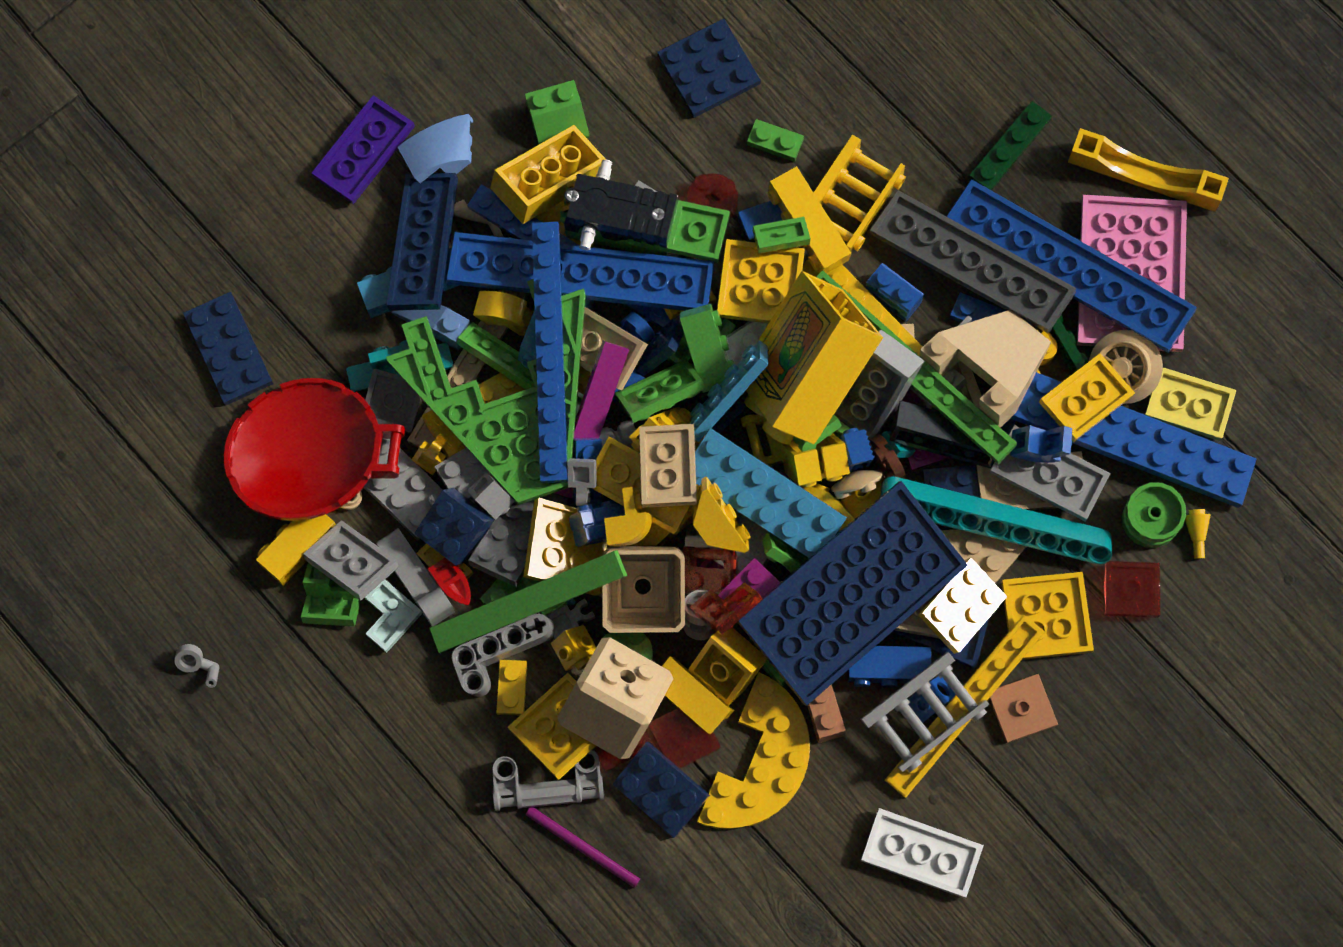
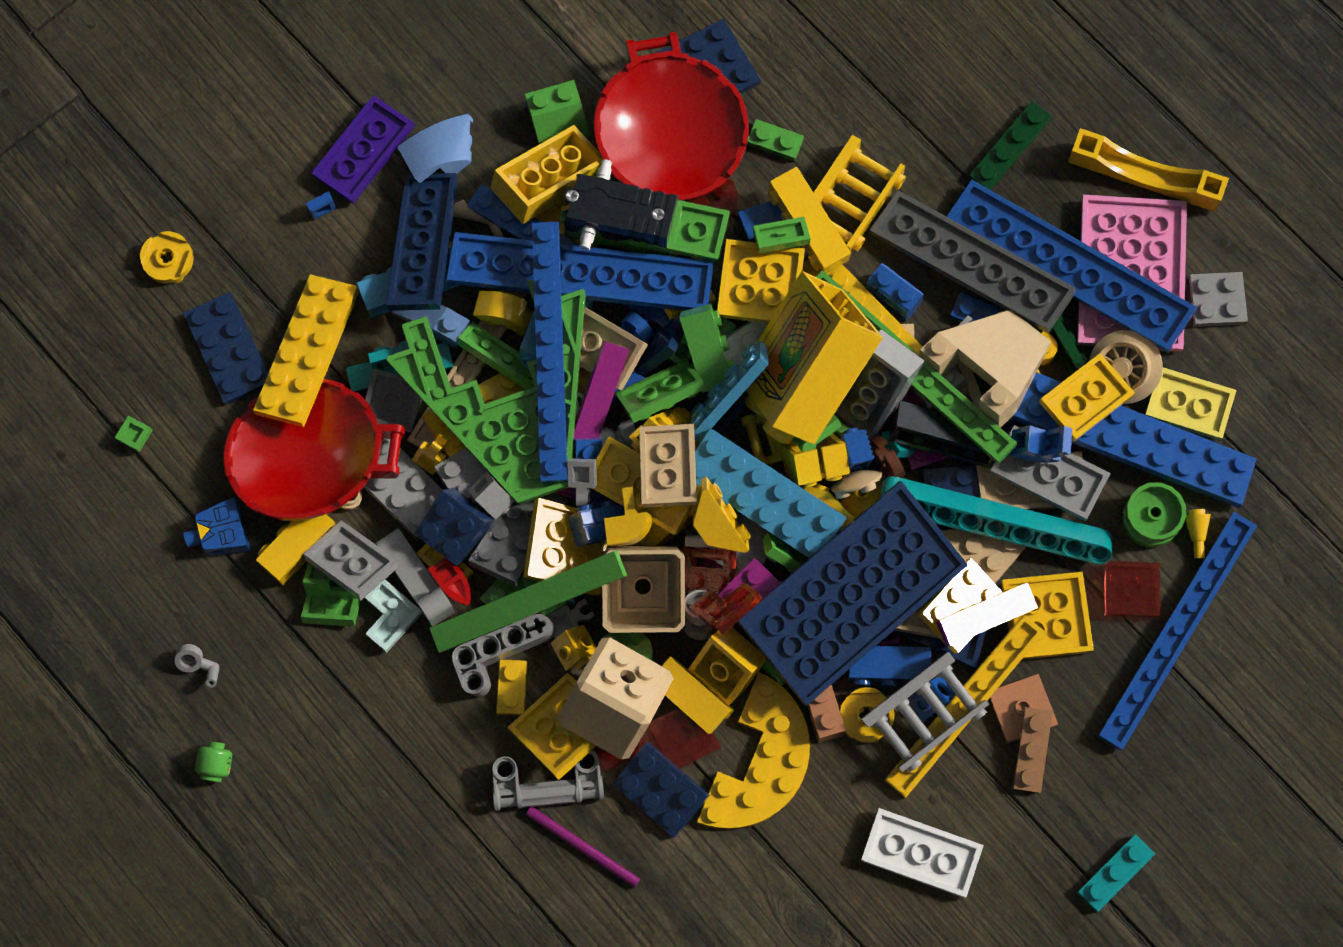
none -> bright green plate [115,416,153,452]
none -> yellow plate [140,231,194,284]
none -> blue torso [183,497,251,556]
none -> bright green head [195,741,232,782]
none -> yellow plate [253,274,360,427]
none -> blue tile [306,191,336,220]
none -> red dish [594,32,749,201]
none -> yellow plate [840,687,894,743]
none -> magenta piece [879,635,900,647]
none -> tile [936,583,1038,647]
none -> medium nougat plate [1013,707,1053,793]
none -> teal plate [1077,834,1155,913]
none -> blue plate [1098,512,1257,751]
none -> light grey plate [1189,272,1248,327]

